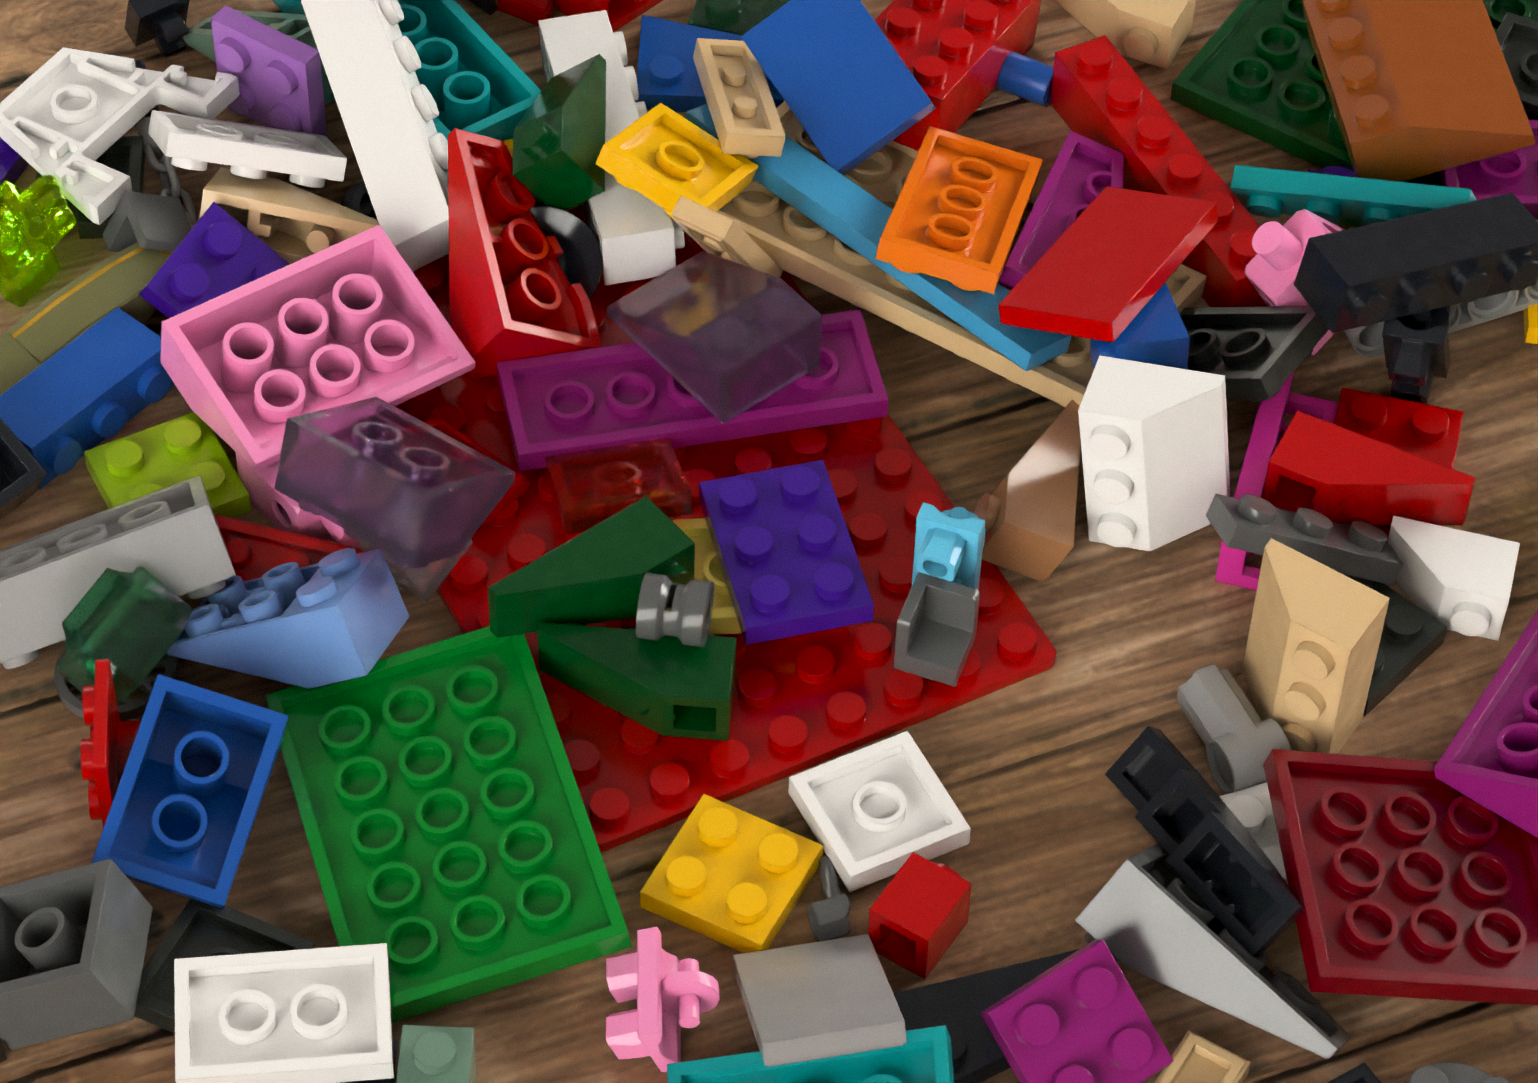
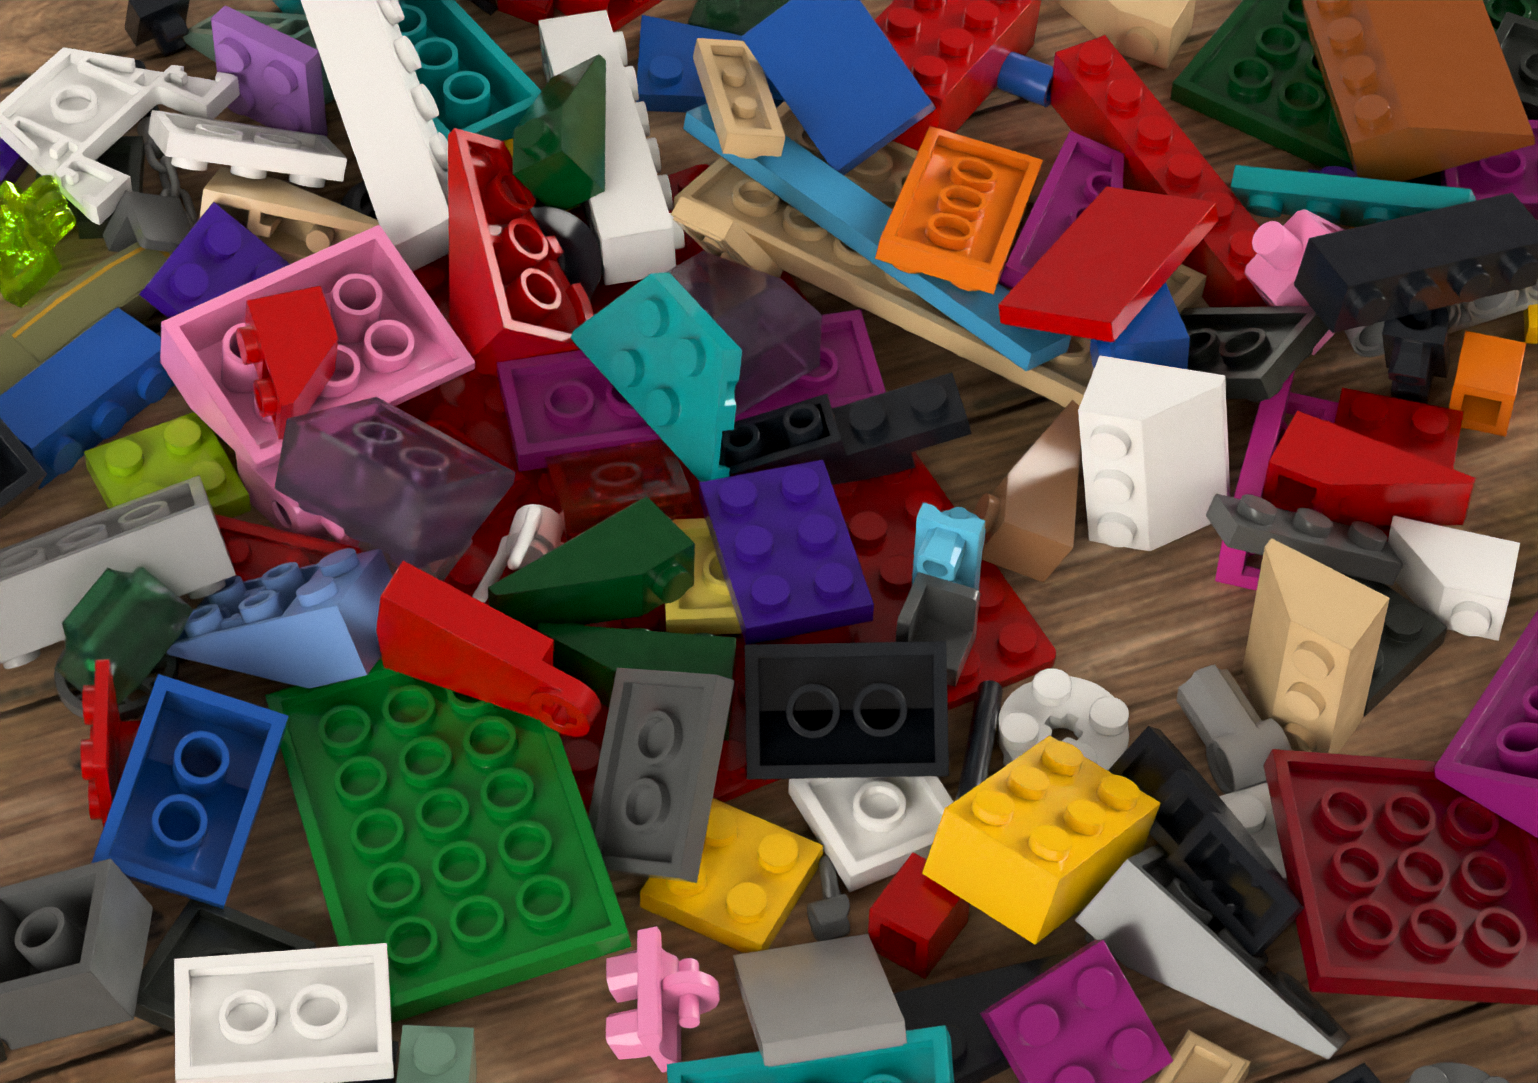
yellow plate [595,103,759,218] -> none
dark grey wheel [636,573,714,648] -> none
none -> red slope [236,285,338,440]
none -> red piece [376,561,602,737]
none -> white plant [472,504,564,603]
none -> teal wing [570,272,742,482]
none -> dark grey plate [588,668,734,883]
none -> black slope [719,372,972,485]
none -> black slope [744,641,949,779]
none -> yellow brick [922,735,1161,945]
none -> black bar [956,680,1003,800]
none -> white plate [997,669,1129,770]
none -> orange brick [1448,330,1526,437]

